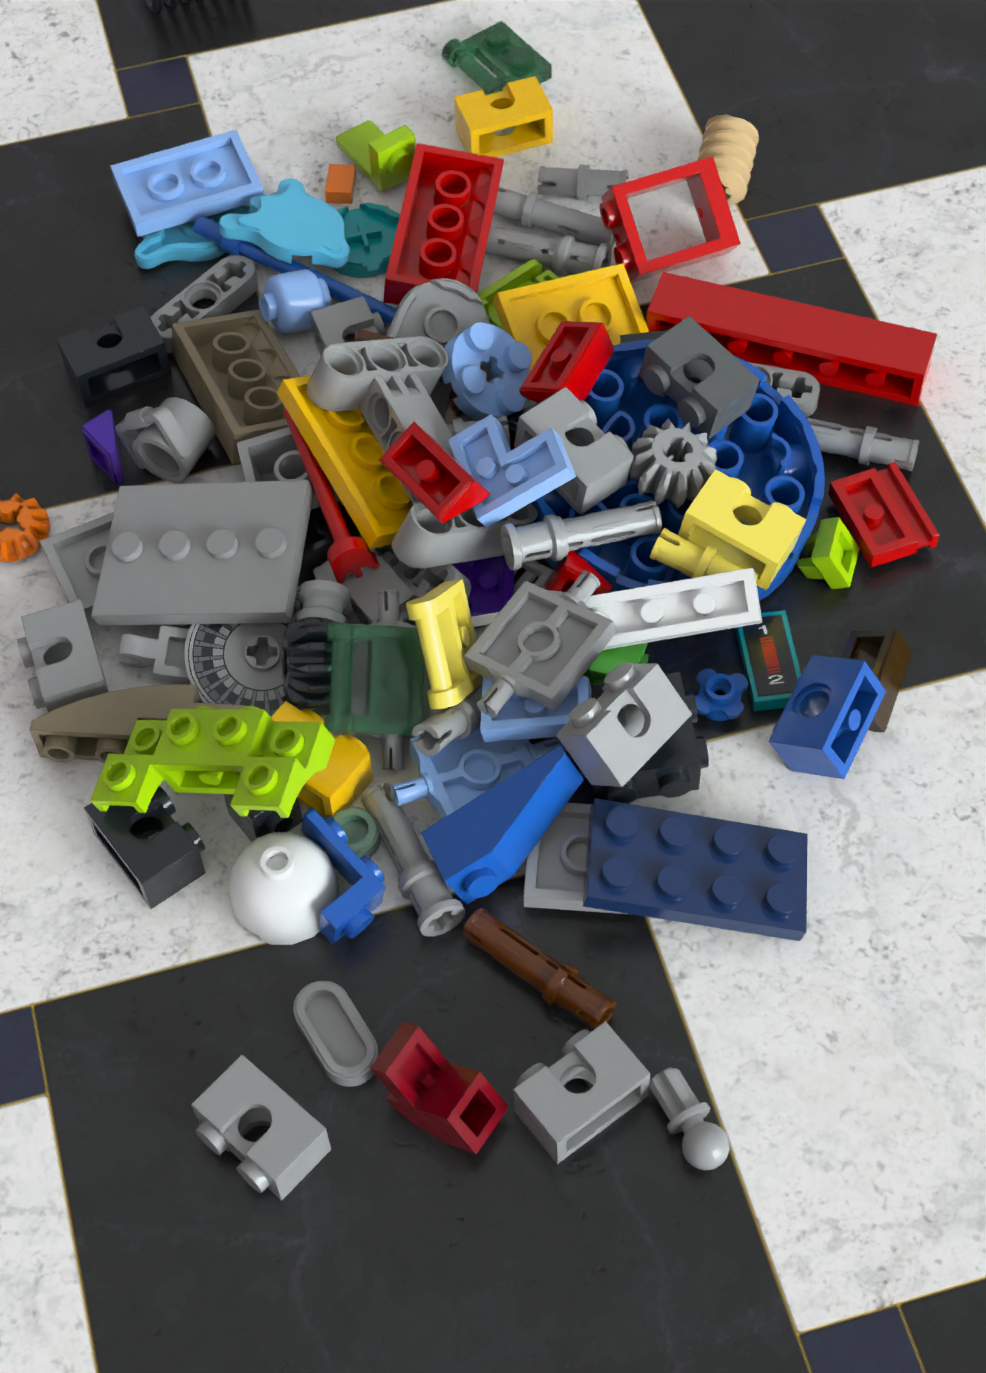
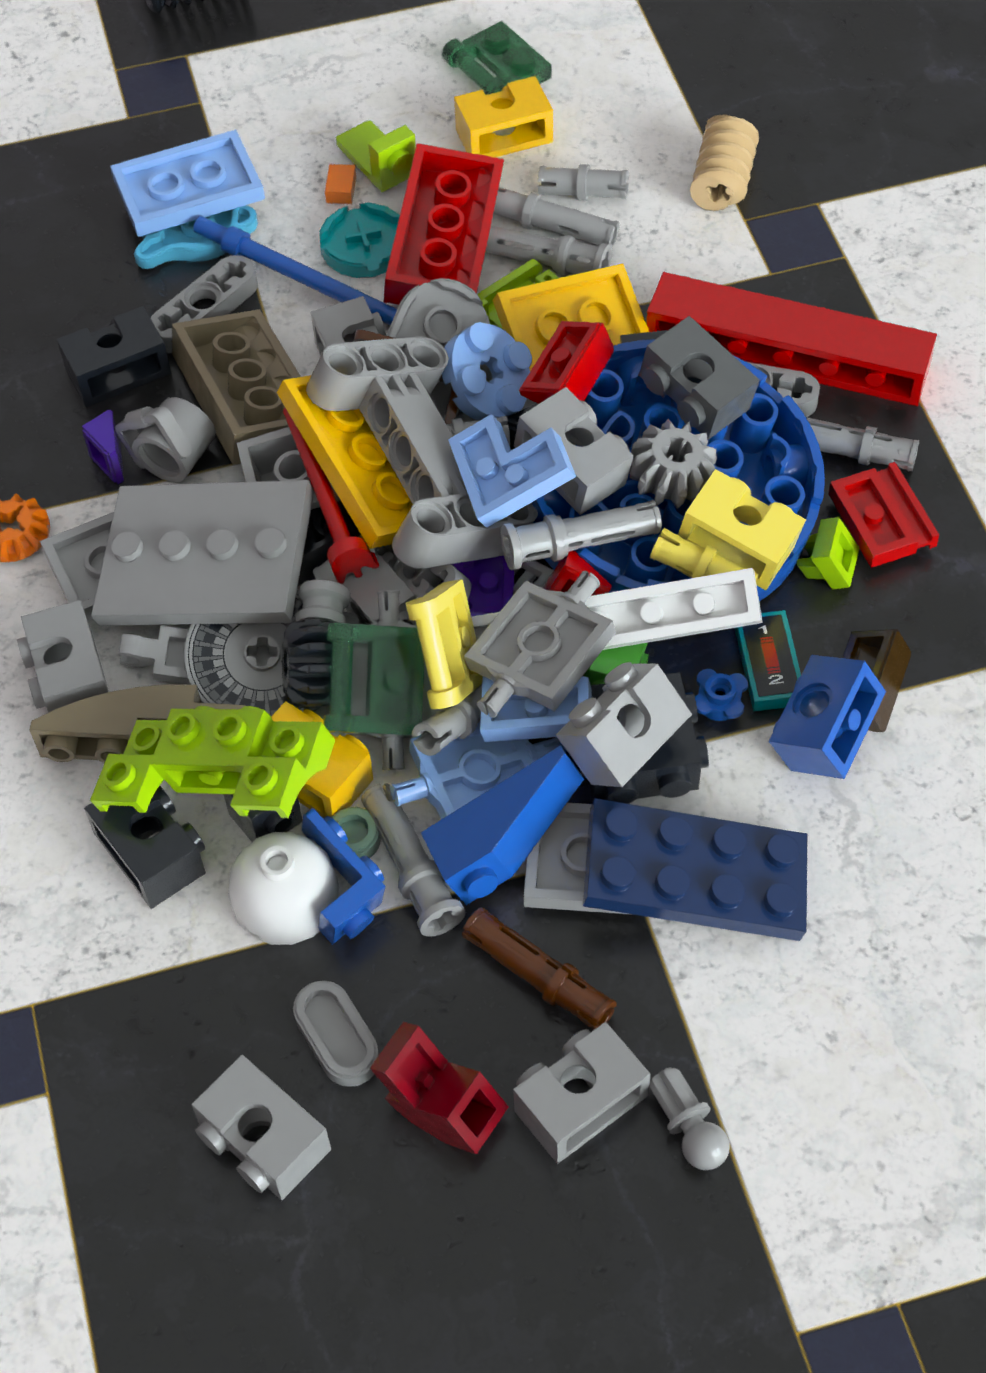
medium azure tile [219,178,350,268] -> none
light blue head [259,269,331,334] -> none
red slope [379,421,490,523] -> none
red window [600,156,741,283] -> none

